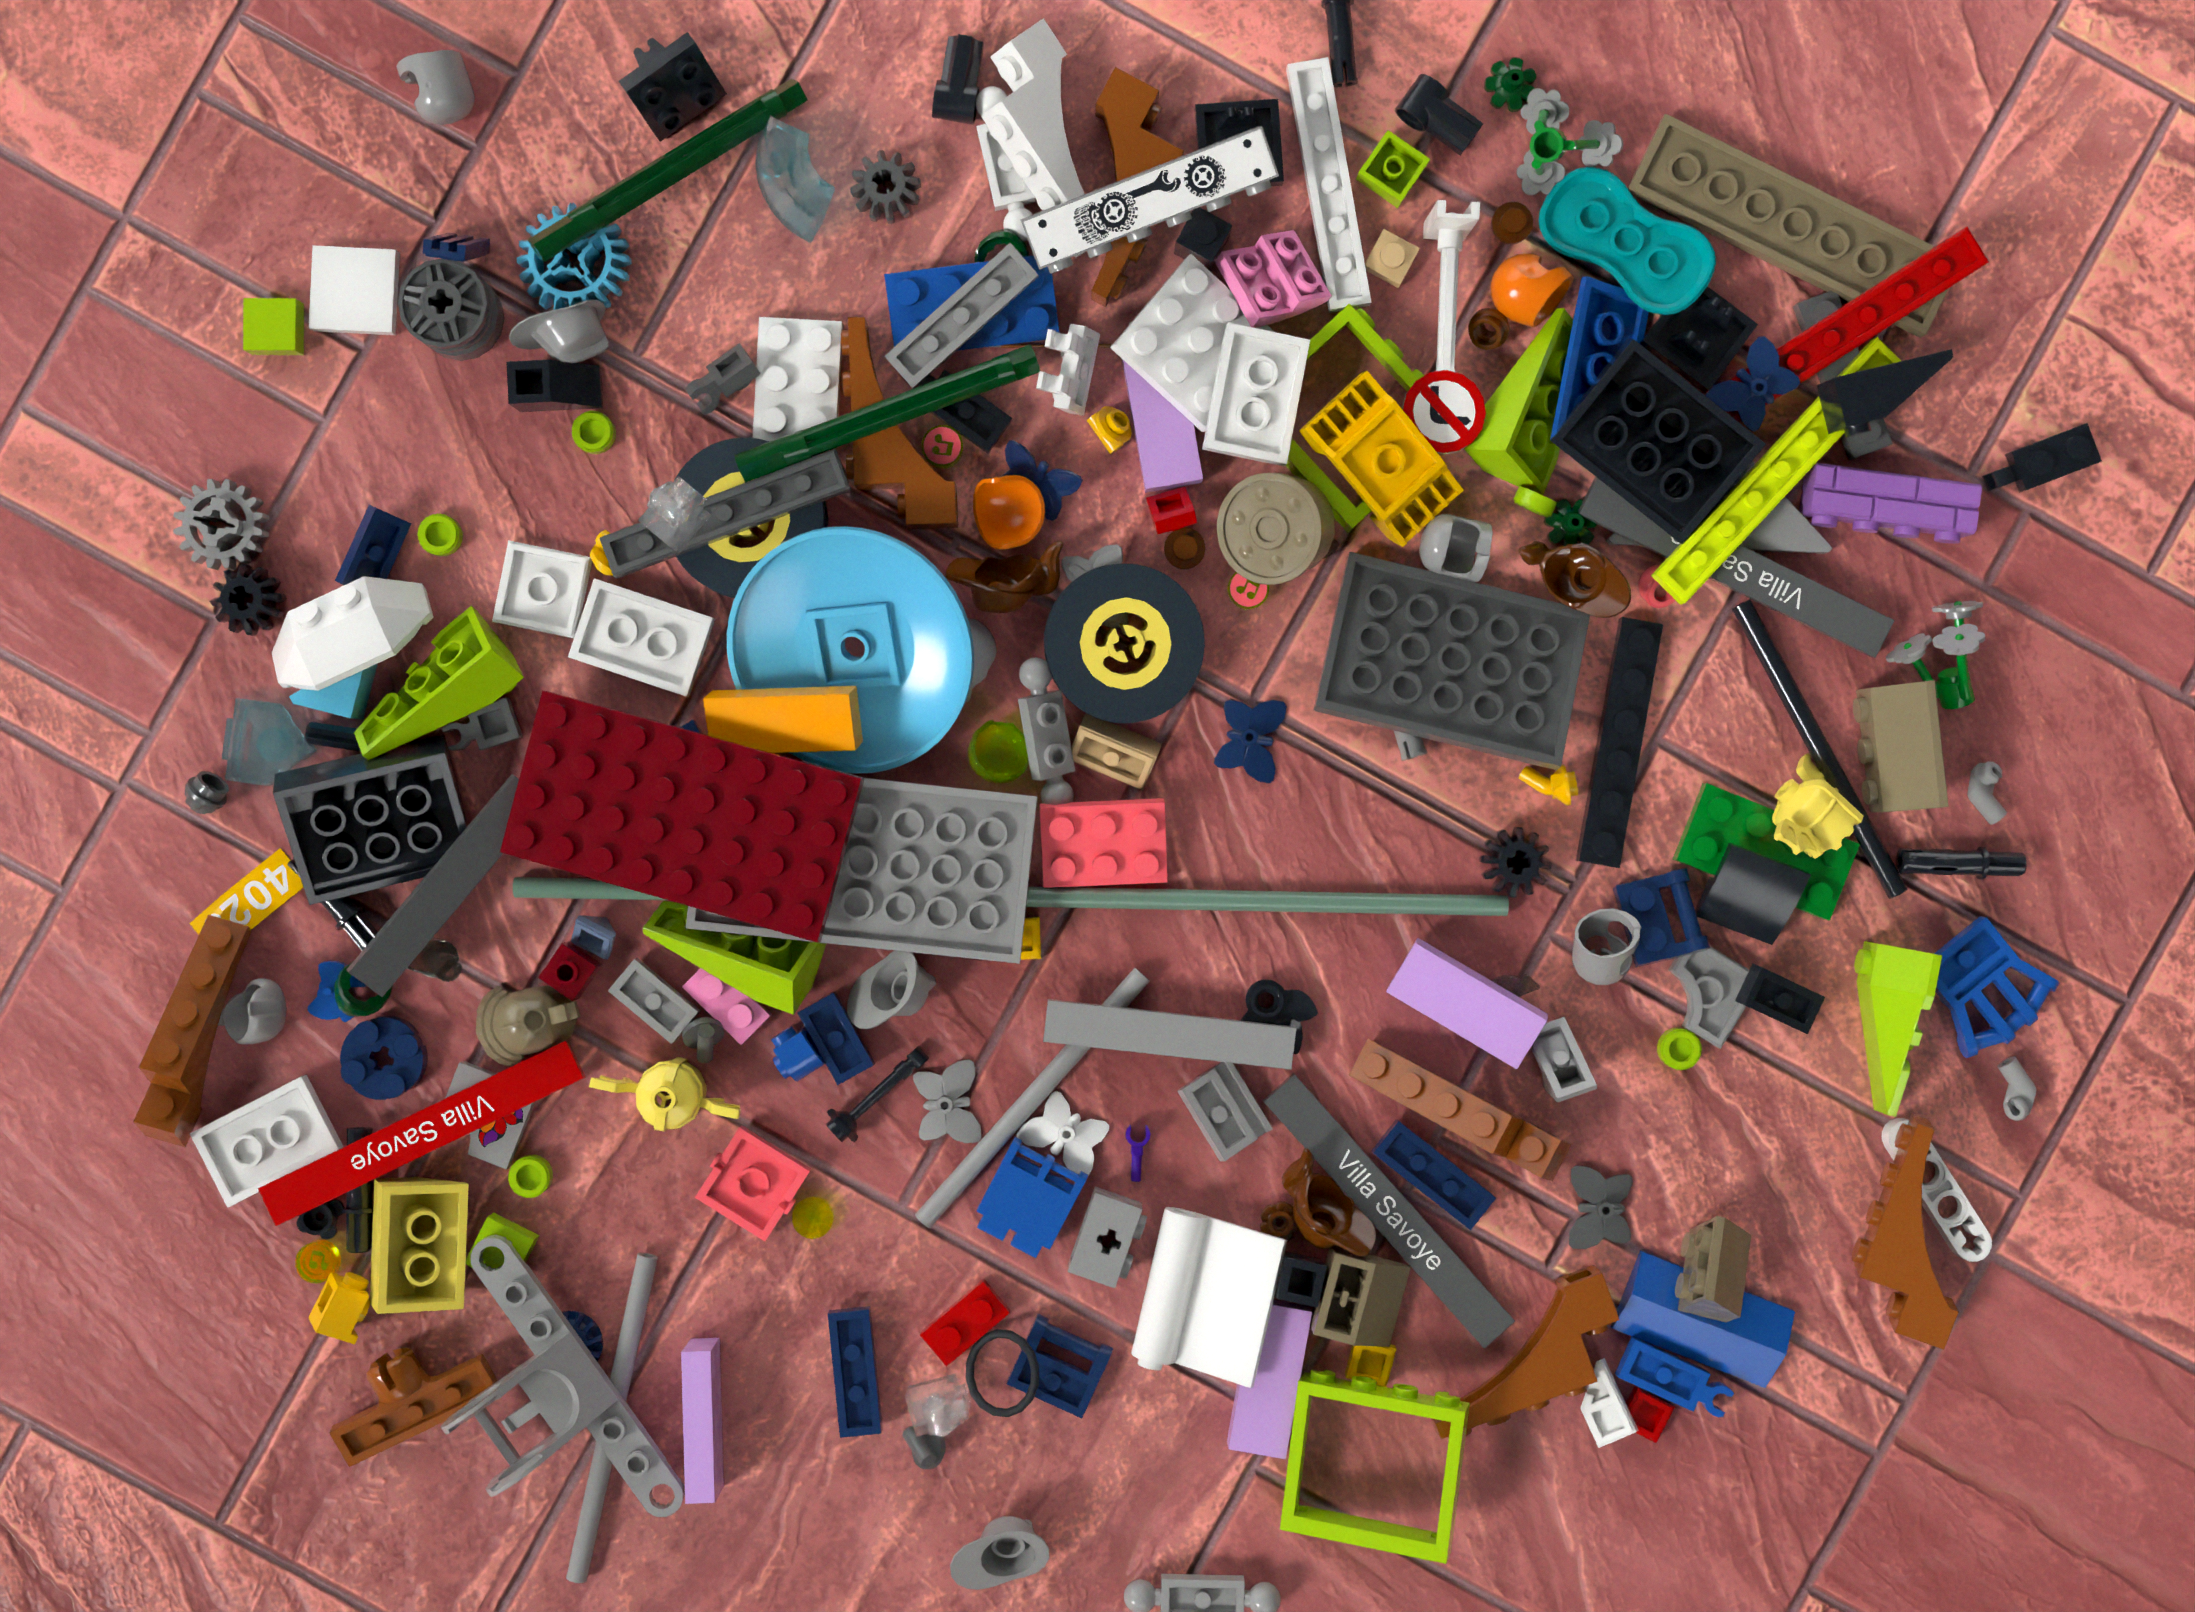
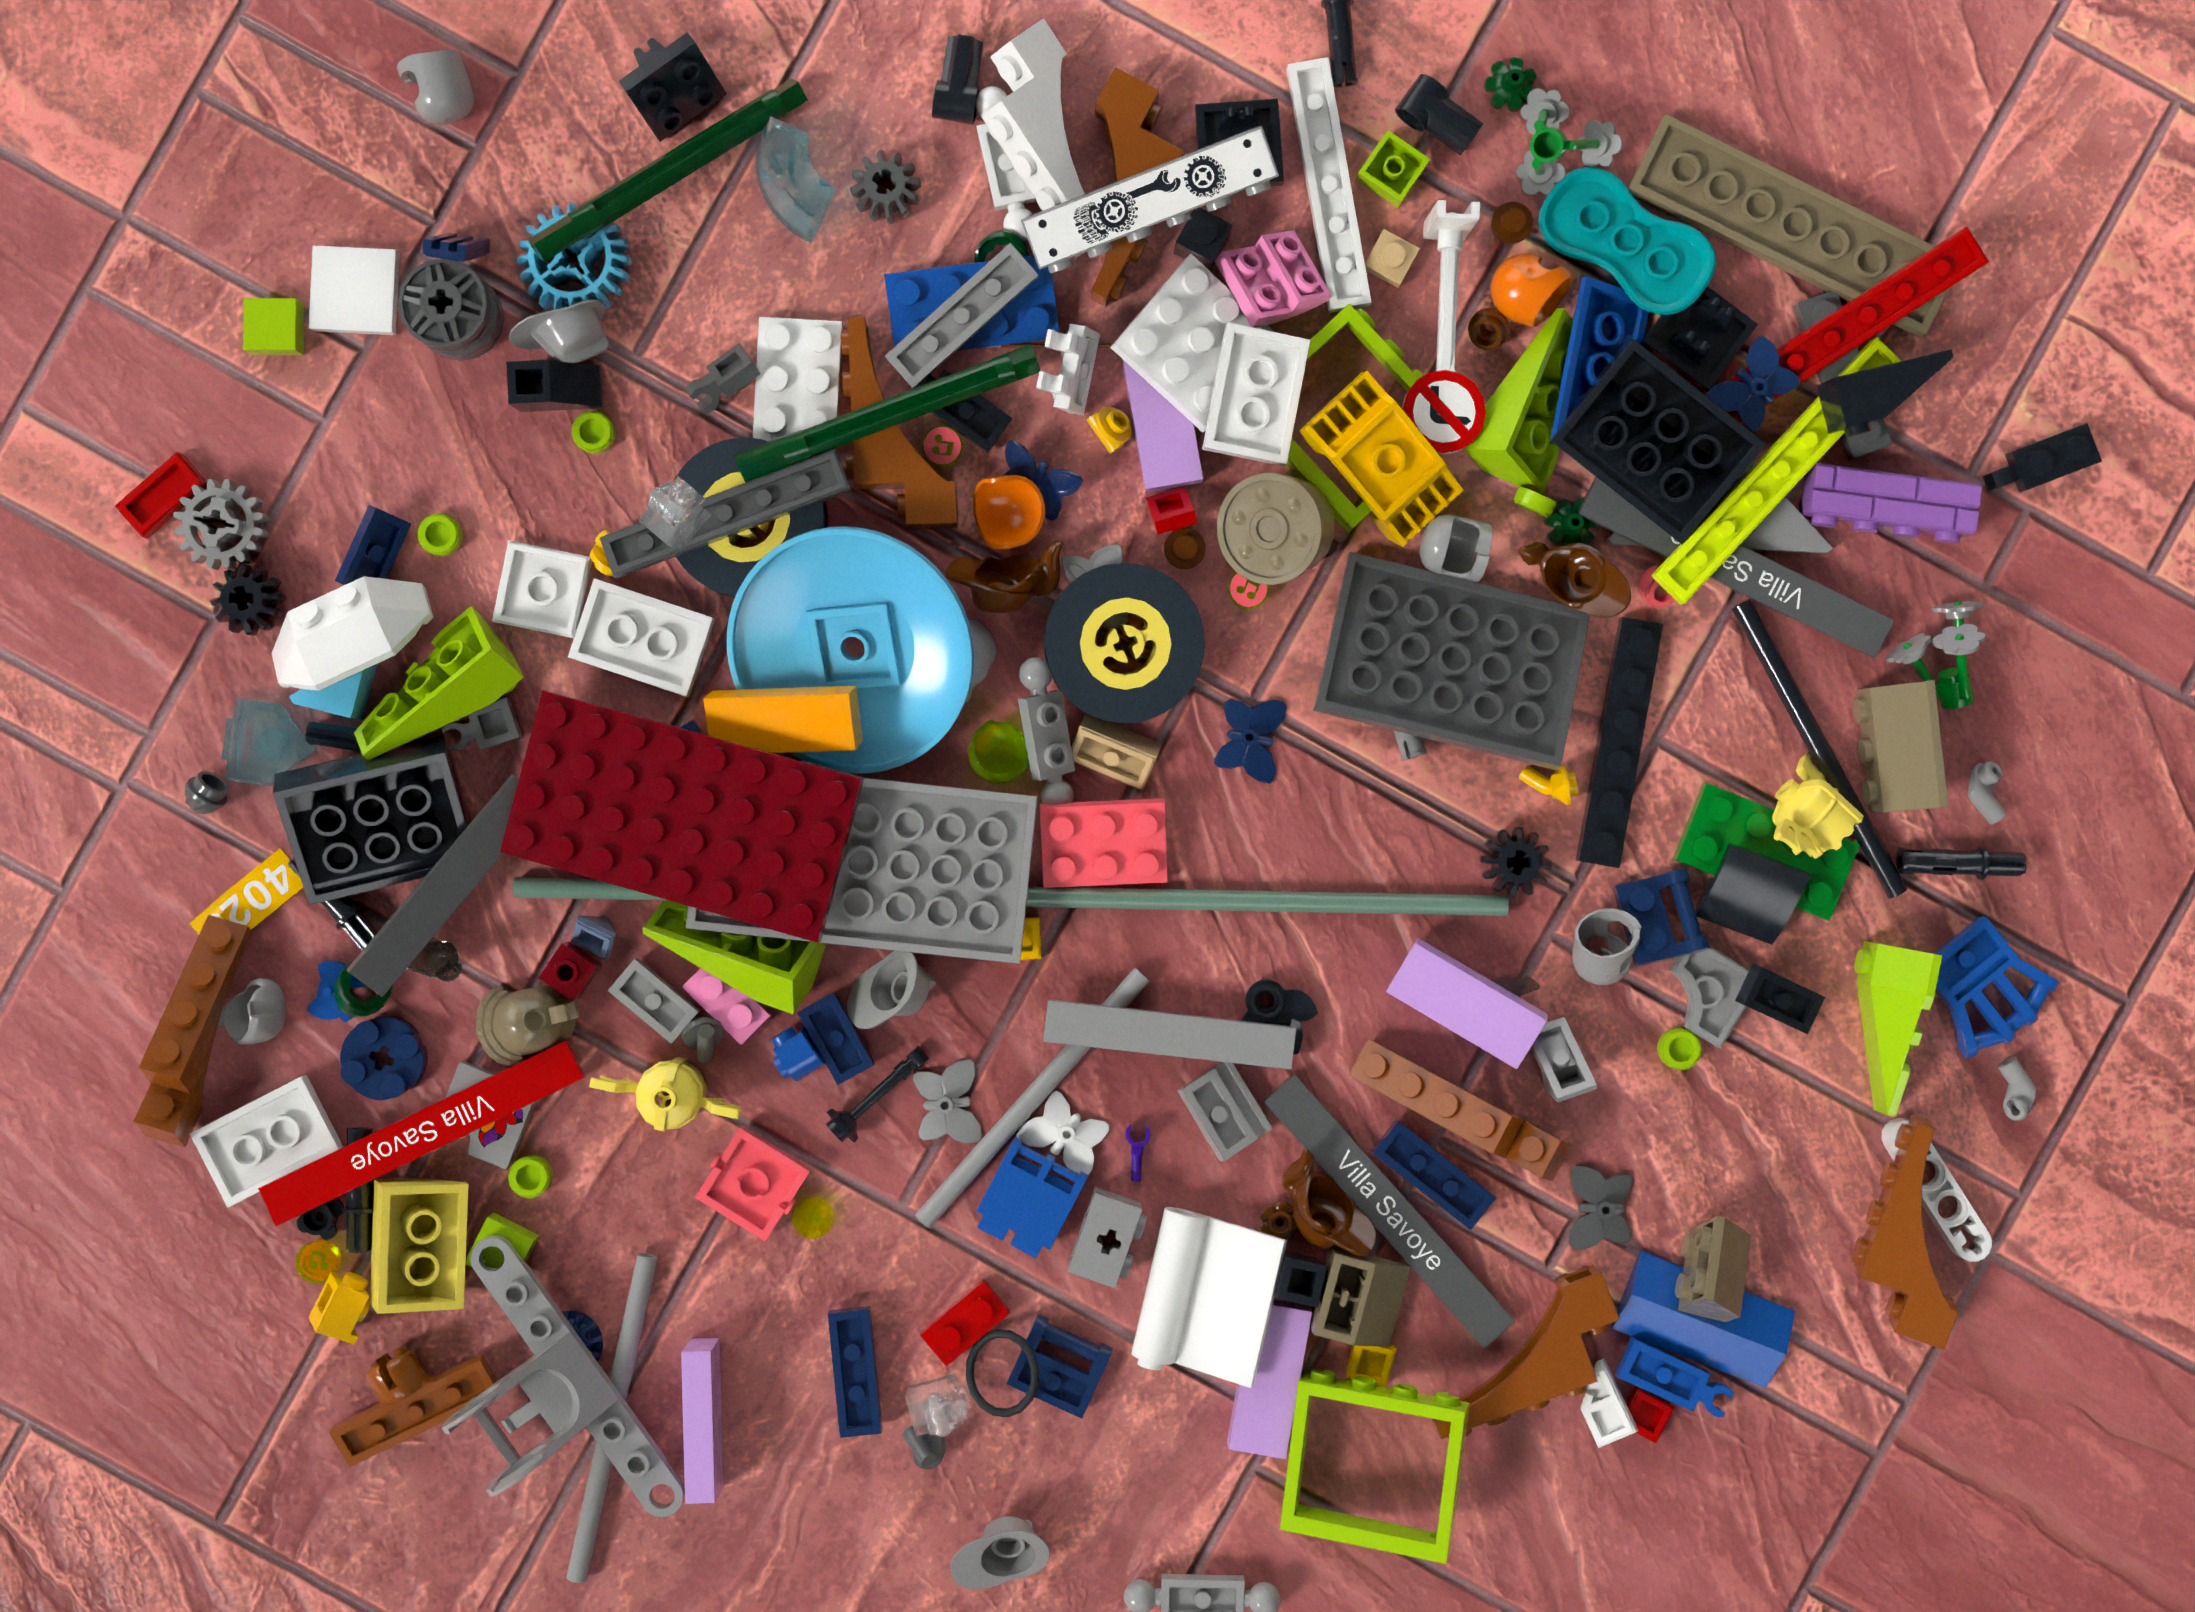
none -> red tile [115,452,207,539]

